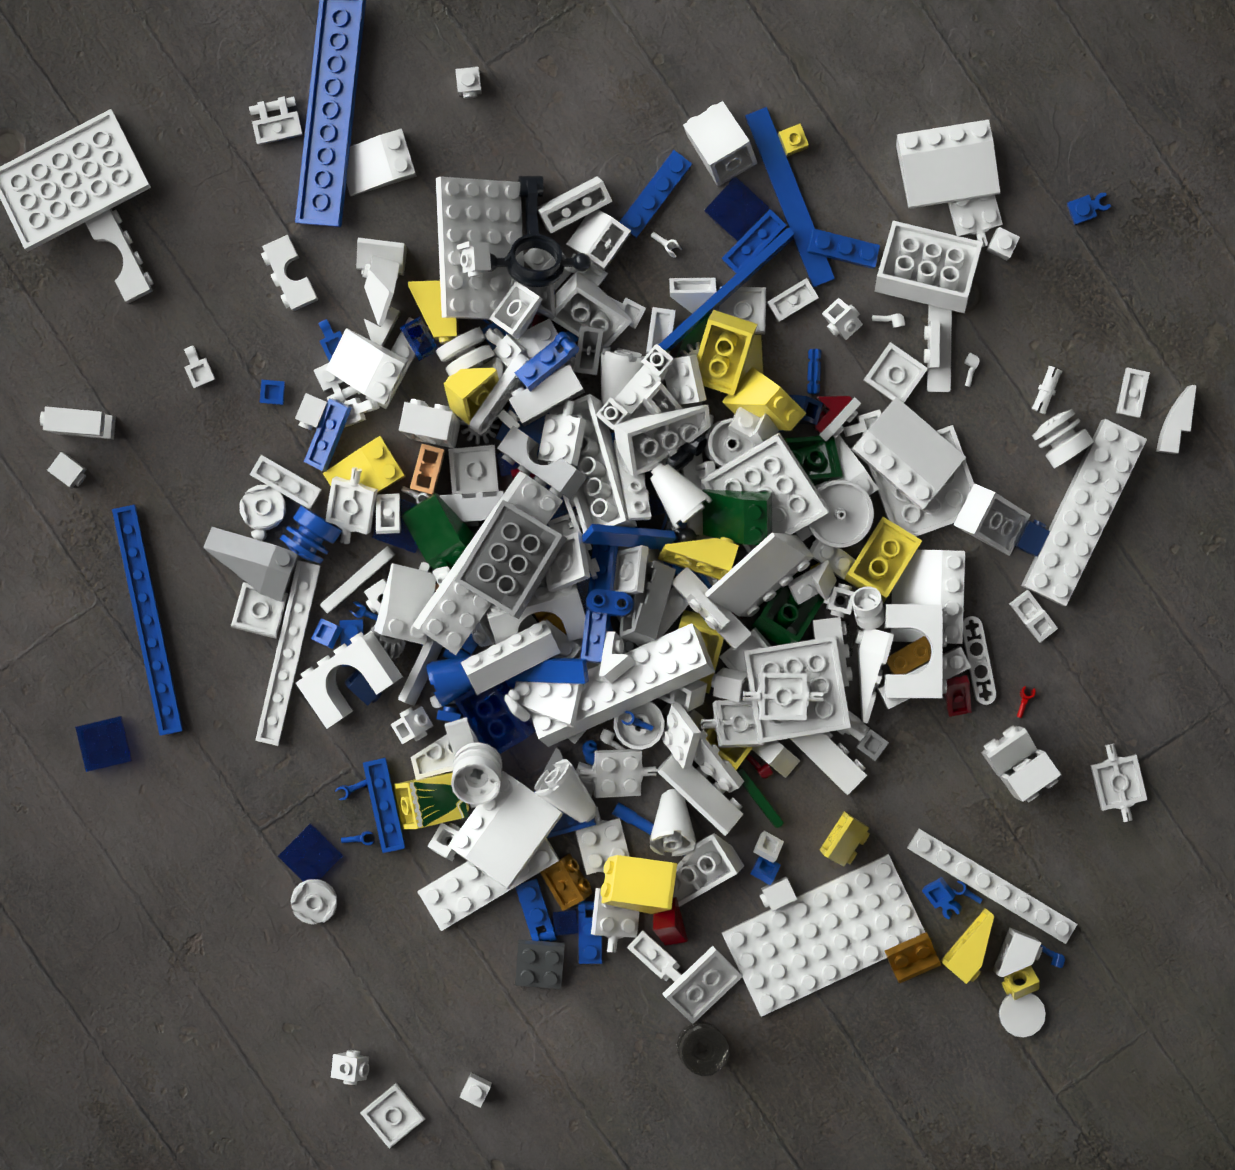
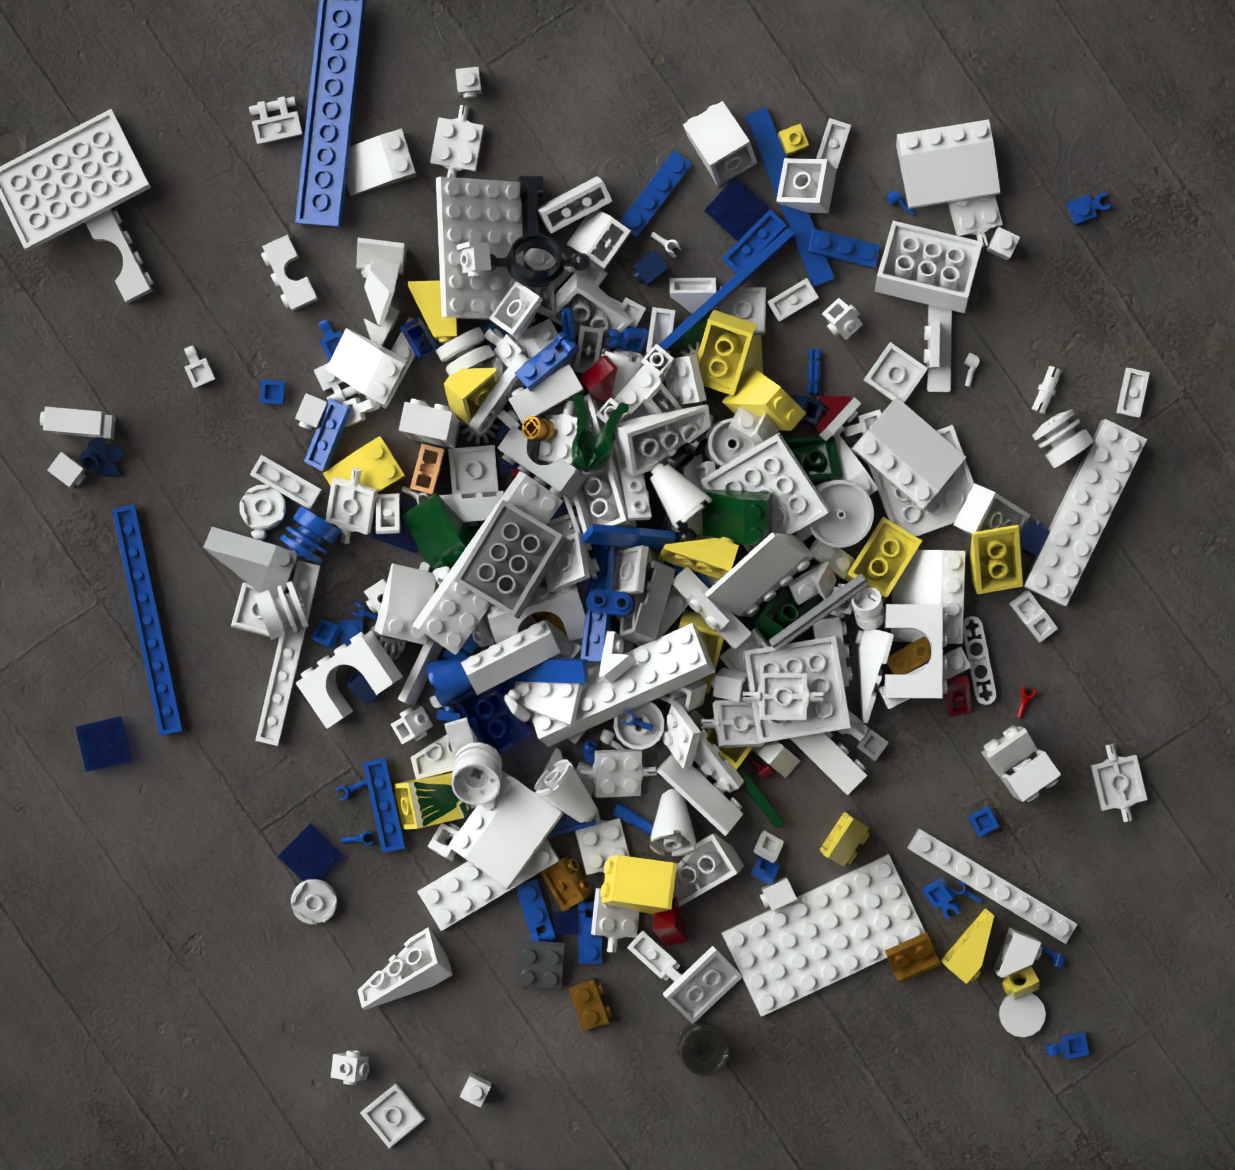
white beam [320,546,395,614] -> none
white hand [872,314,905,328] -> none
white slope [1156,385,1196,454] -> none
none -> dark blue plate [80,437,124,477]
none -> white wheel [254,581,308,640]
none -> white wedge [358,928,453,1010]
none -> white plate [430,105,485,178]
none -> pearl gold wheel [522,416,555,442]
none -> blue axle [561,308,578,345]
none -> pearl gold bracket [568,978,612,1032]
none -> dark green hair [571,393,629,472]
none -> dark red slope [578,355,618,405]
none -> blue plate [604,327,649,351]
none -> dark blue brick [632,249,669,286]
none -> light grey axle [769,574,868,651]
none -> white slope [776,158,837,213]
none -> white plate [816,118,851,170]
none -> blue hand [885,191,915,216]
none -> blue plate [968,806,999,837]
none -> light yellow slope [970,525,1023,594]
none -> blue plate [1046,1031,1089,1059]

